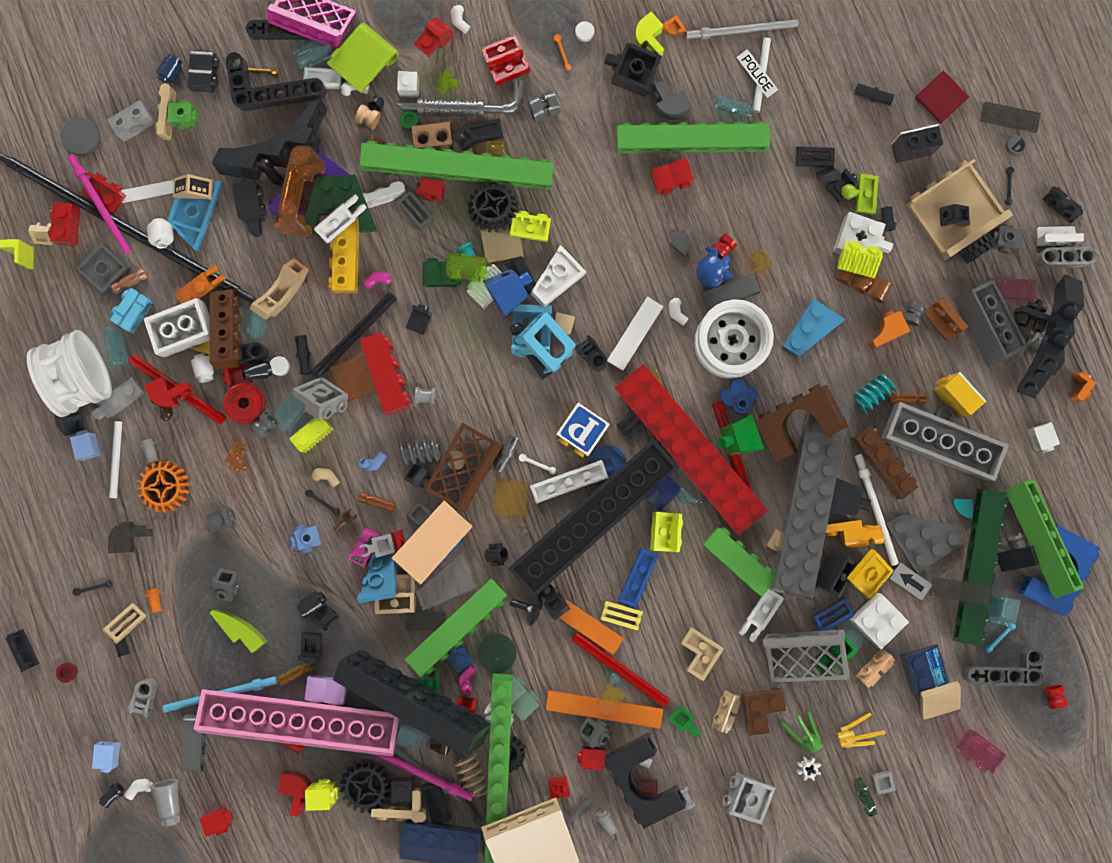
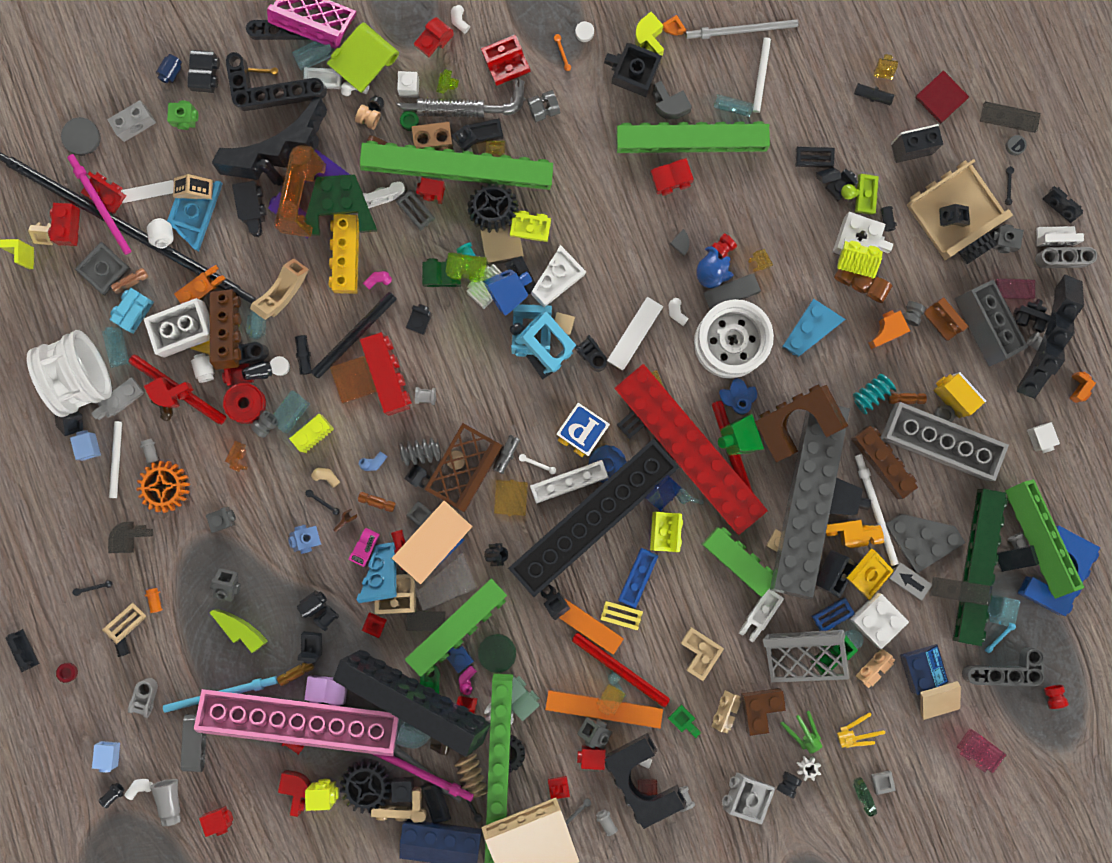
tan hinge [155,83,177,140] -> none
light grey plate [292,377,348,420] -> none
white hinge [314,194,366,243] -> none
light grey plate [359,534,395,558] -> none
black plant [510,593,543,626] -> none
white sticker [737,49,778,98] -> none
teal tile [952,499,973,519] -> none
none -> red tile [361,612,387,638]
none -> black wheel [777,771,803,799]
none -> clear yellow tile [874,54,898,79]

